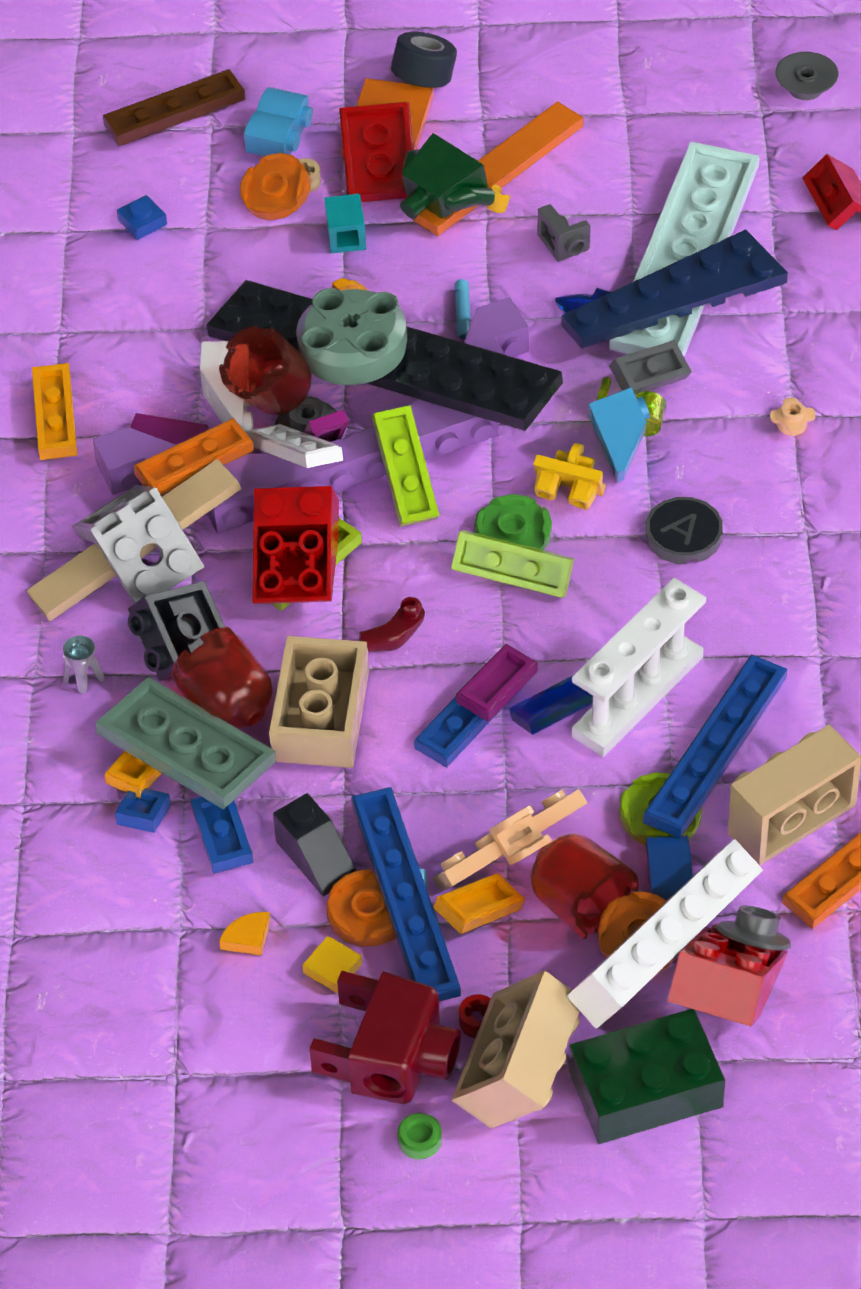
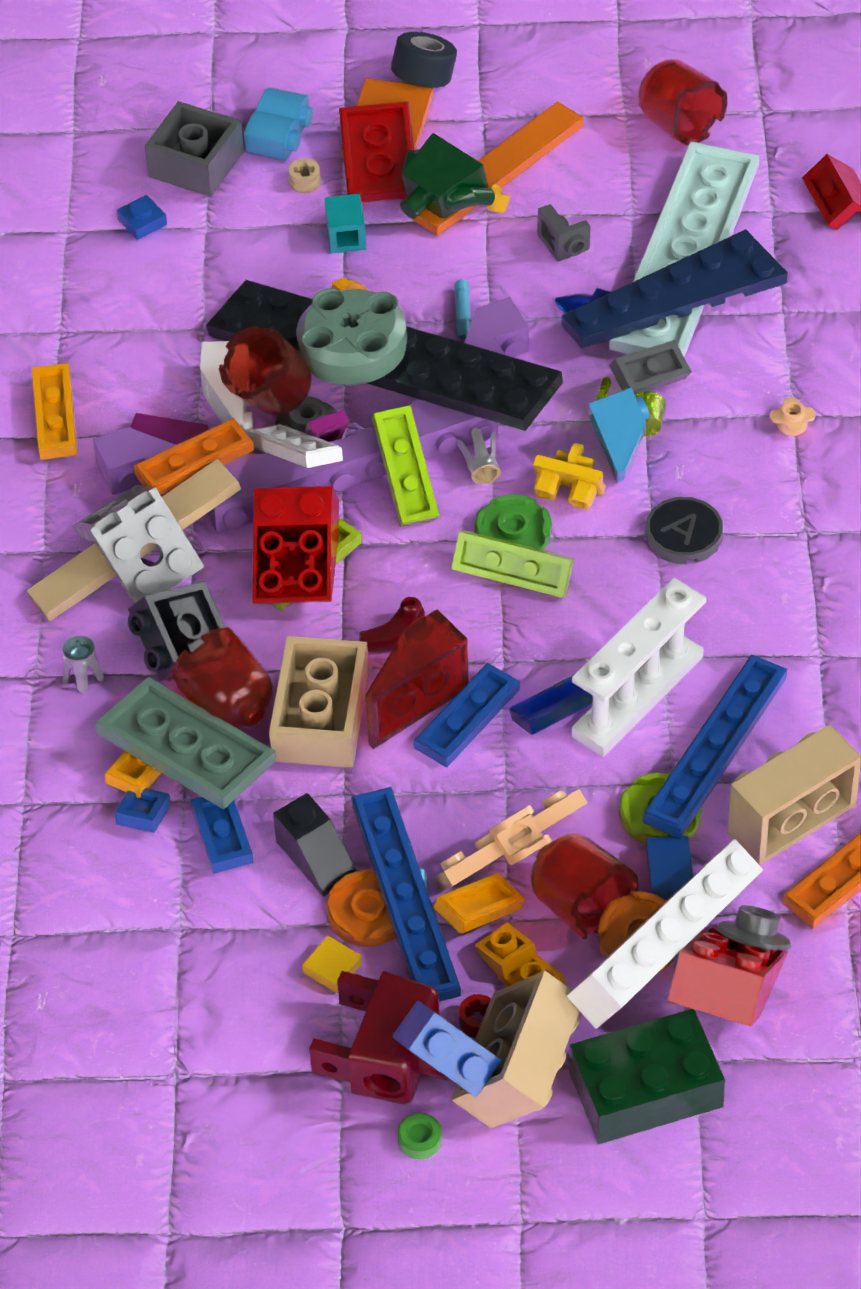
reddish brown plate [103,69,245,146] -> none
light orange tile [219,912,271,955] -> none
orange tile [240,153,311,221] -> none
magenta tile [456,644,538,722] -> none
dark grey piece [775,52,839,100] -> none
none -> dark grey brick [145,101,244,197]
none -> clear red slope [365,609,469,749]
none -> brick [392,1000,502,1097]
none -> flat silver piece [456,428,501,484]
none -> light orange slope [475,922,566,987]
none -> clear red cylinder [638,59,728,146]

